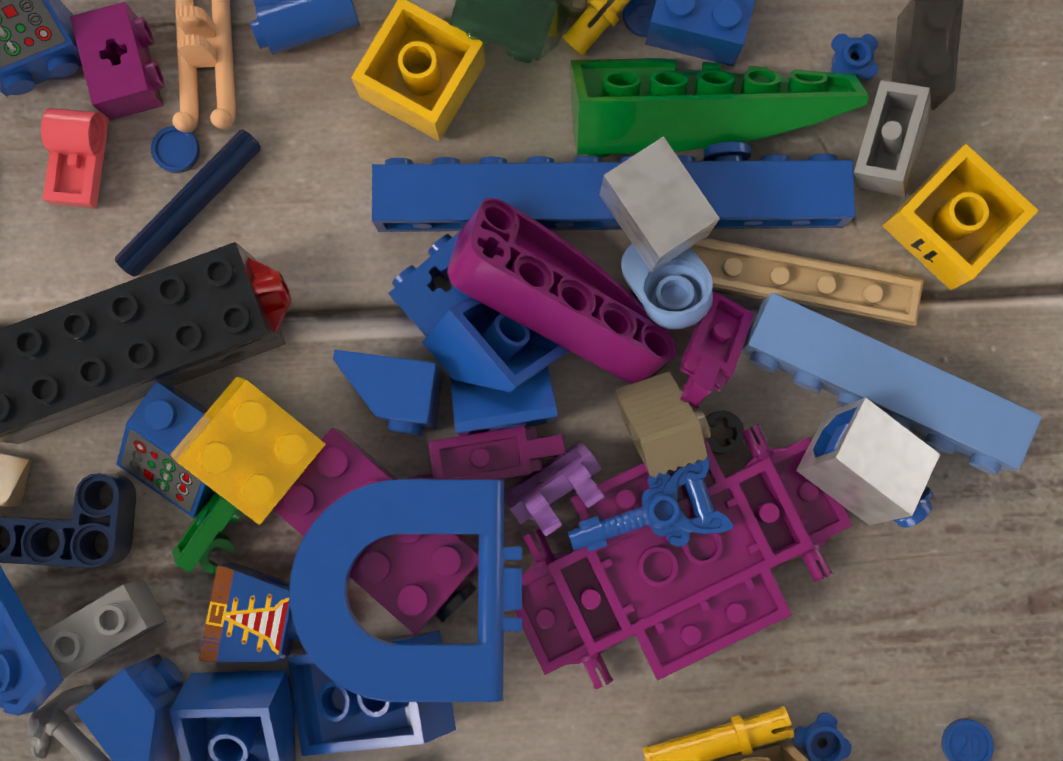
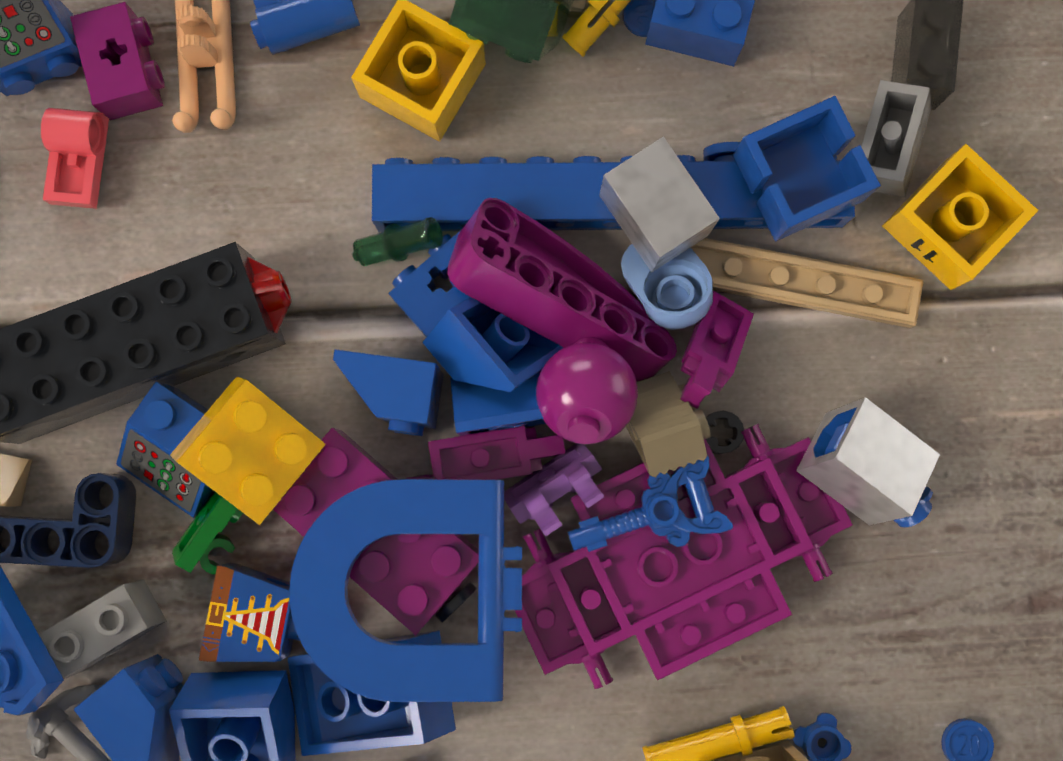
dark blue axle [115,129,261,277] -> none
blue piece [151,126,200,173] -> none
green wedge [570,58,869,158] -> none
medium blue brick [741,292,1042,475] -> none
blue plate [831,33,878,80] -> none
none -> clear green axle [352,217,443,266]
none -> magenta brick [536,338,638,444]
none -> blue piece [733,96,881,242]

